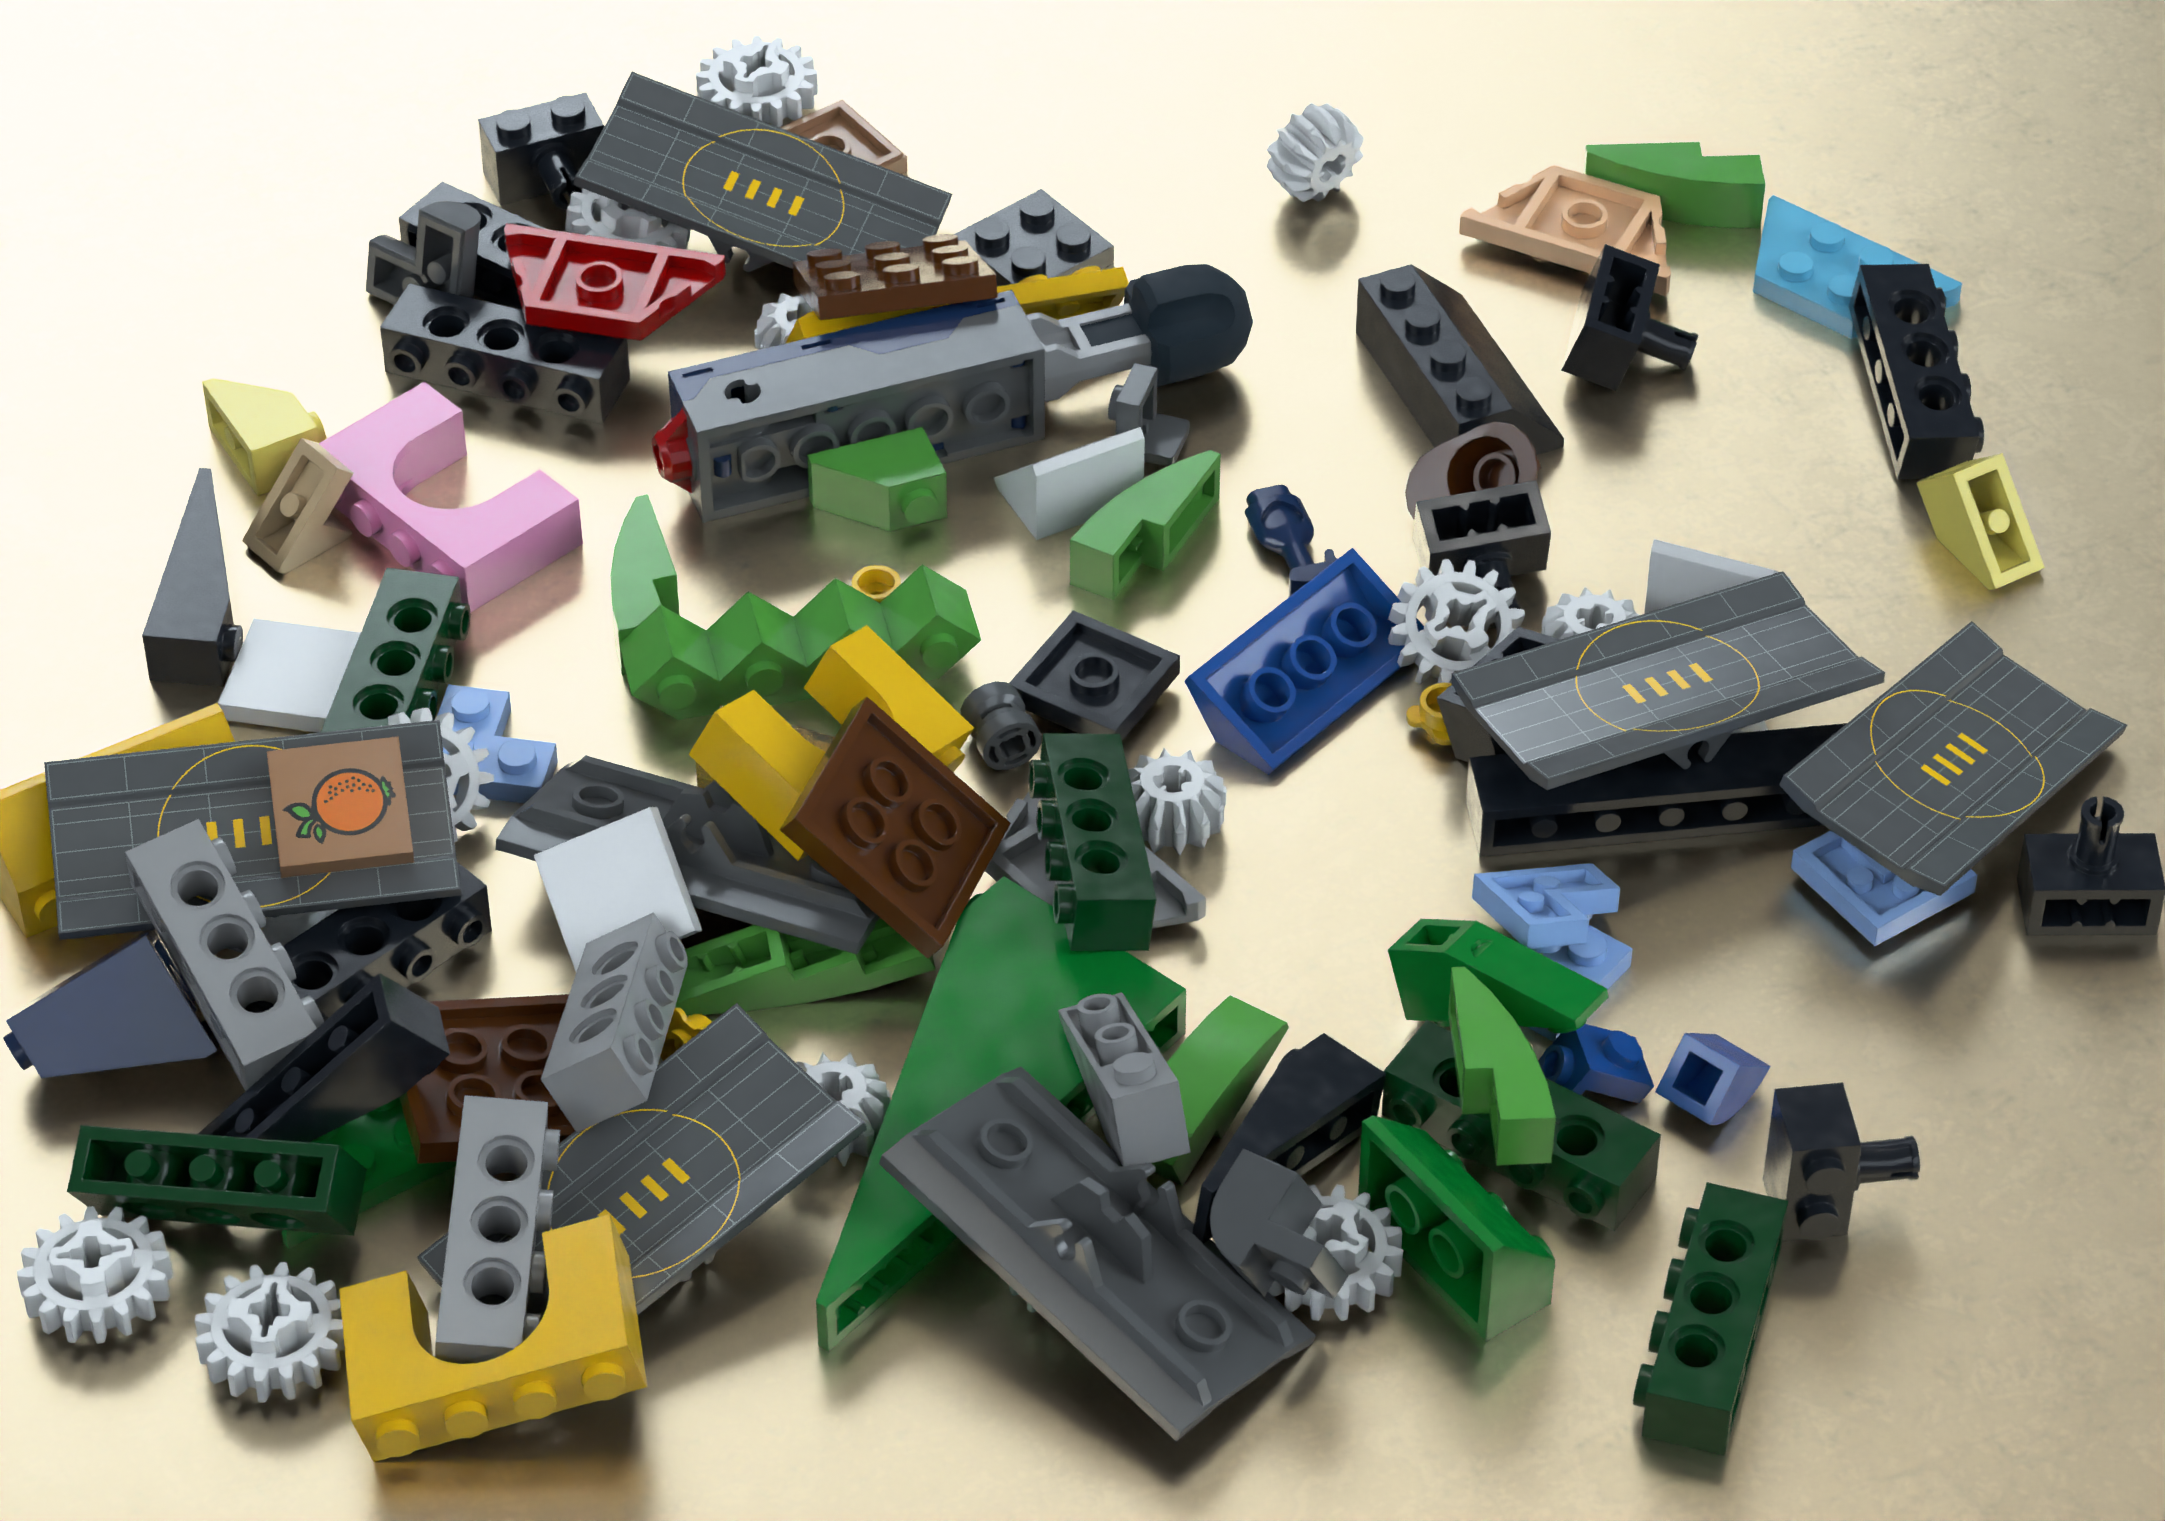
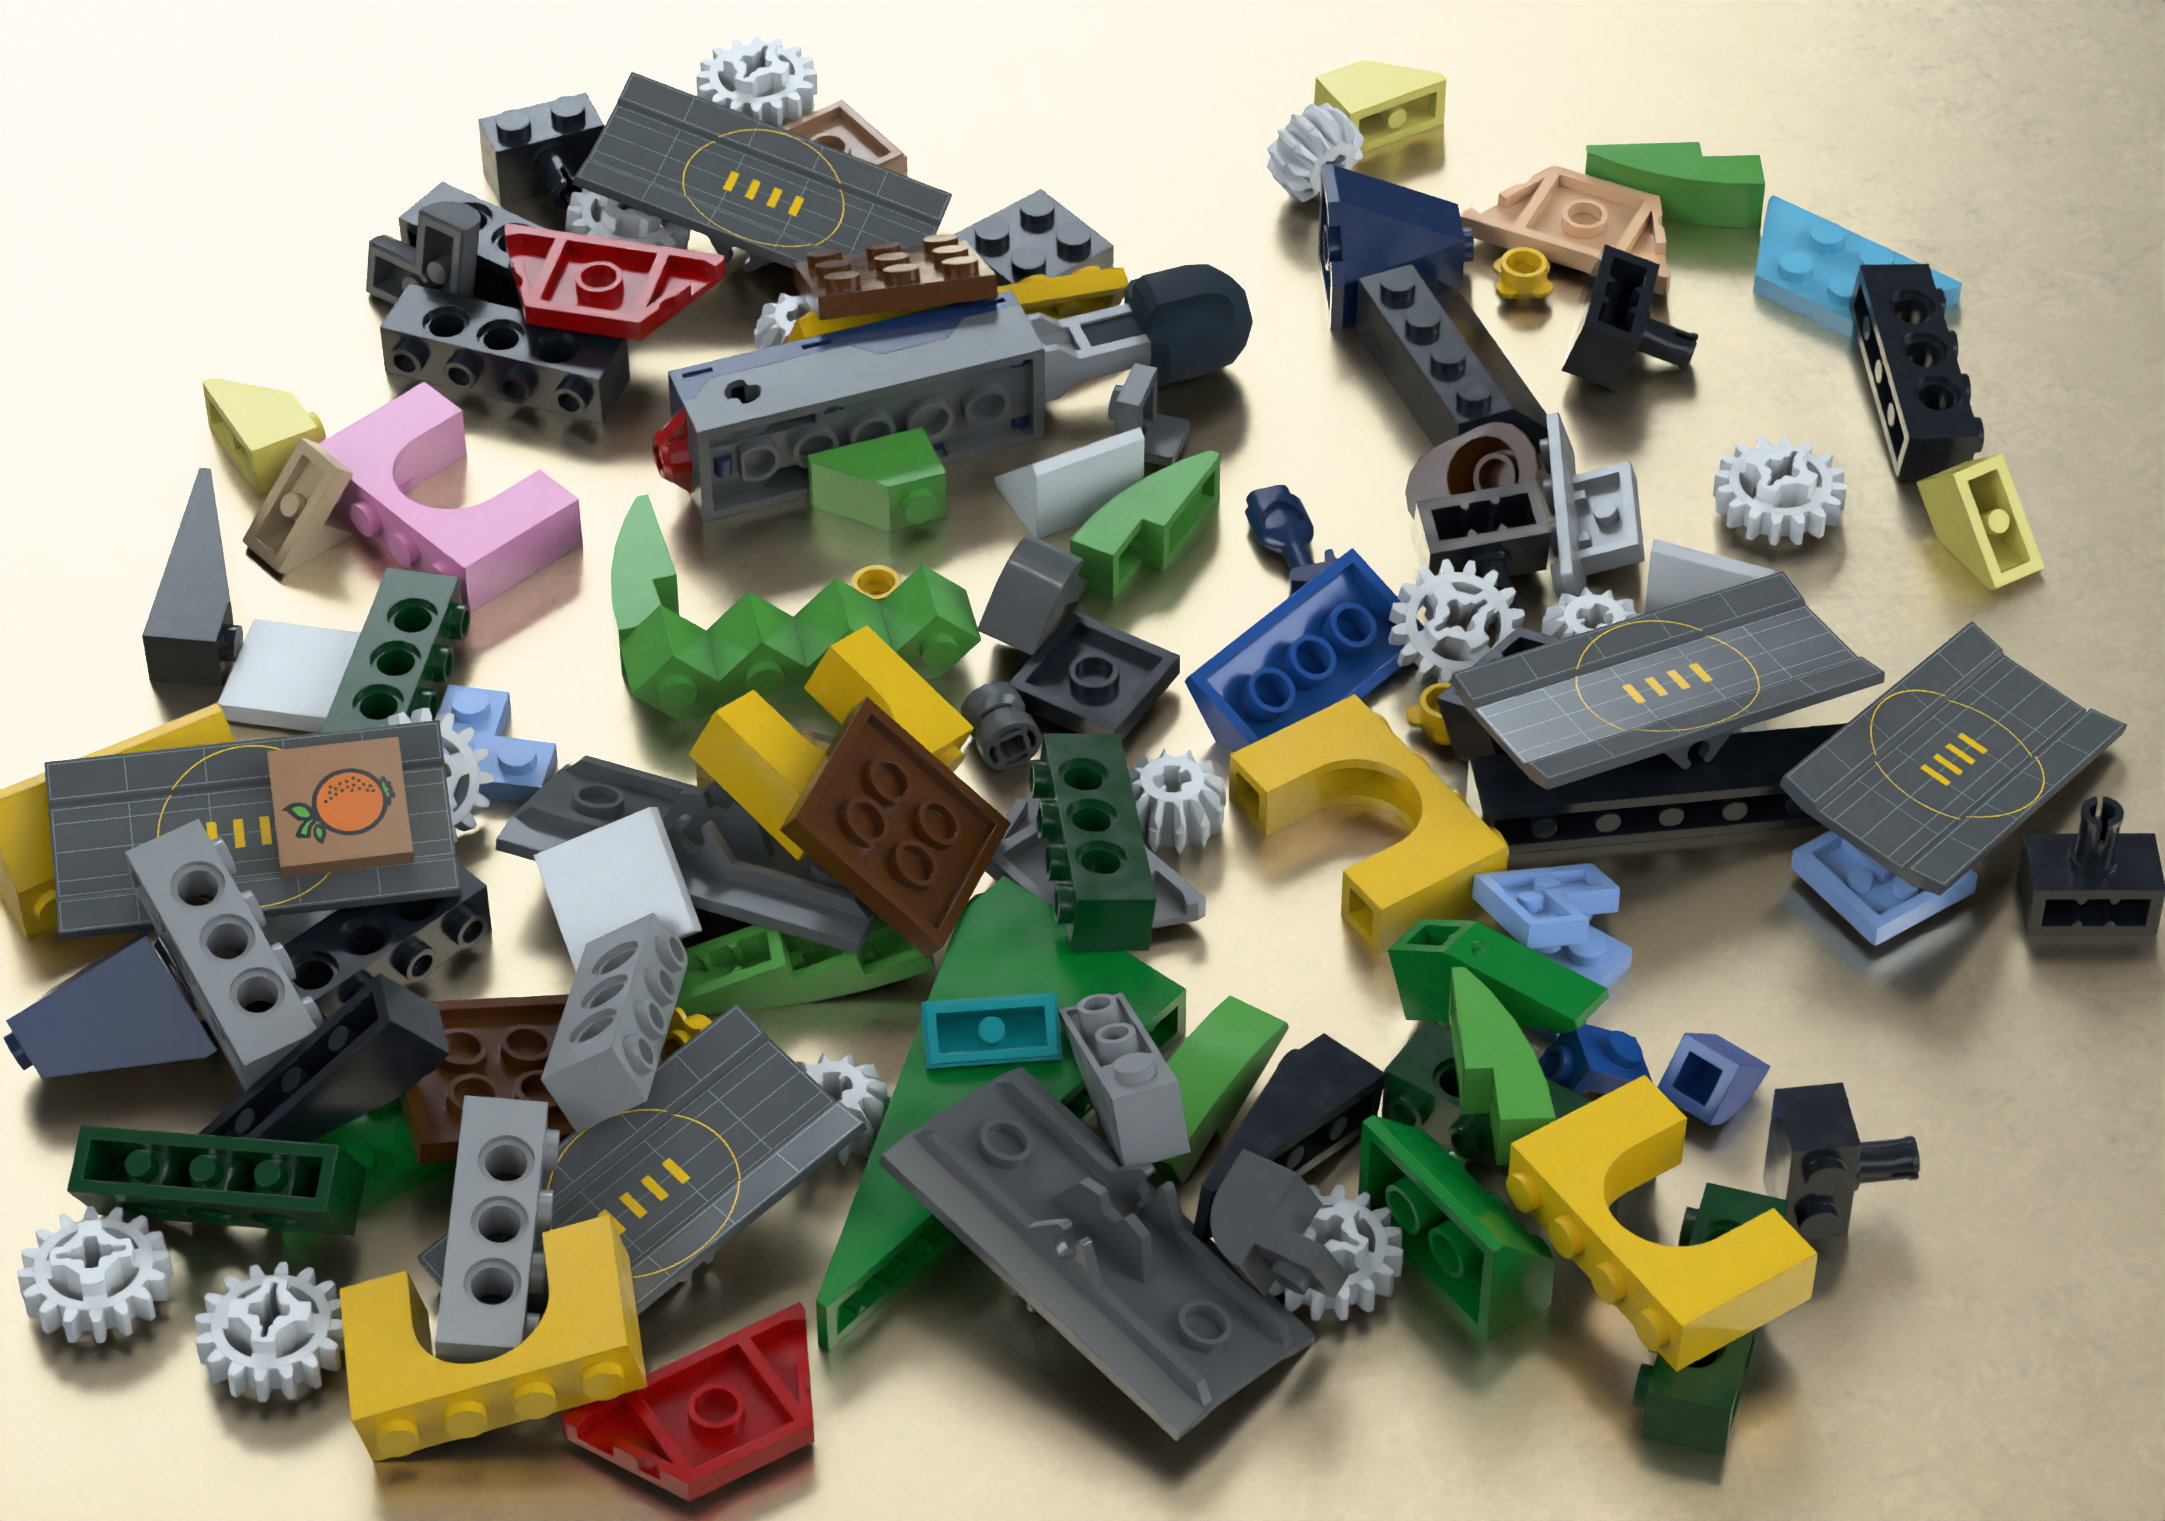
none -> red wing [561,1302,814,1502]
none -> teal slope [921,992,1062,1070]
none -> dark grey brick [977,535,1089,655]
none -> yellow arch [1229,694,1509,955]
none -> light yellow slope [1314,60,1447,153]
none -> dark blue slope [1318,165,1474,330]
none -> yellow plate [1493,247,1553,300]
none -> yellow arch [1506,1075,1818,1372]
none -> light grey bracket [1539,412,1645,599]
none -> white gear [1712,436,1847,546]

